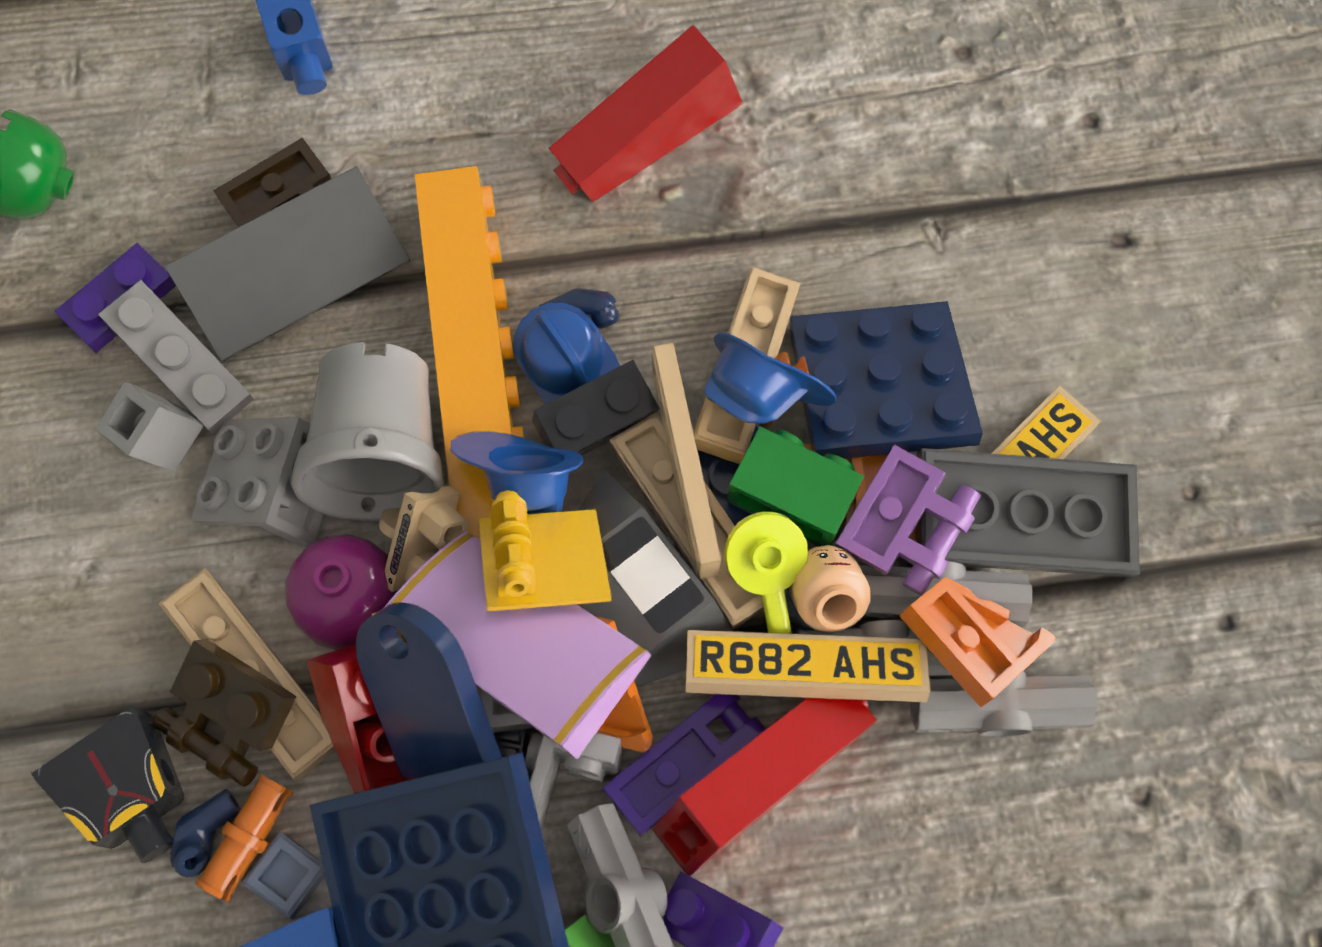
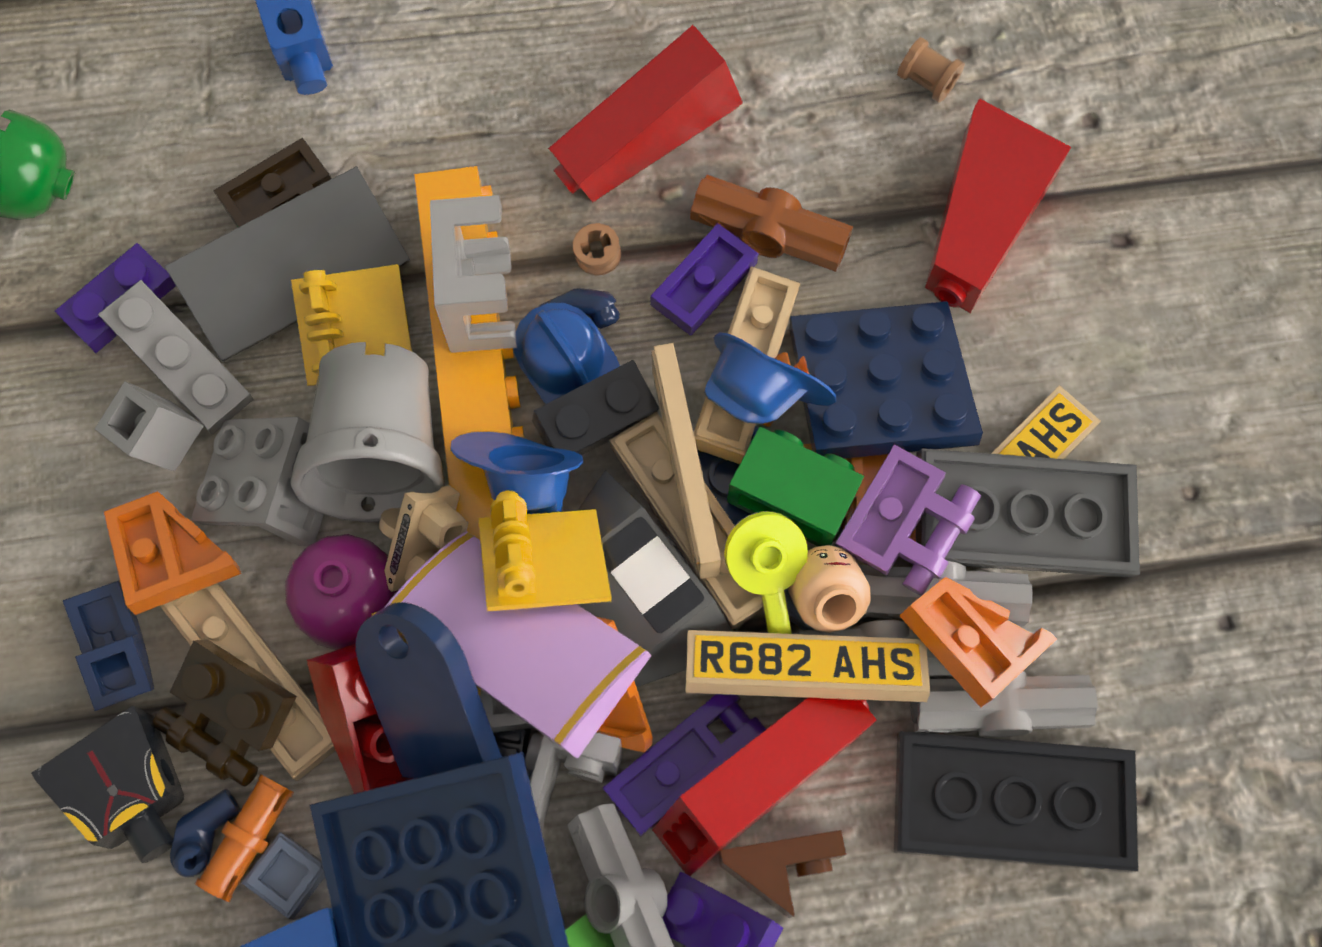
none -> dark blue slope [62,580,154,711]
none -> orange wing [104,491,241,615]
none -> yellow hinge [291,264,412,386]
none -> light grey panel [430,195,517,353]
none -> medium nougat bush [573,223,621,275]
none -> dark purple plate [650,224,759,336]
none -> dark orange piece [690,175,853,272]
none -> reddish brown slope [718,830,846,918]
none -> black tile [894,731,1138,873]
none -> medium nougat bush [897,37,965,103]
none -> red slope [925,98,1071,313]

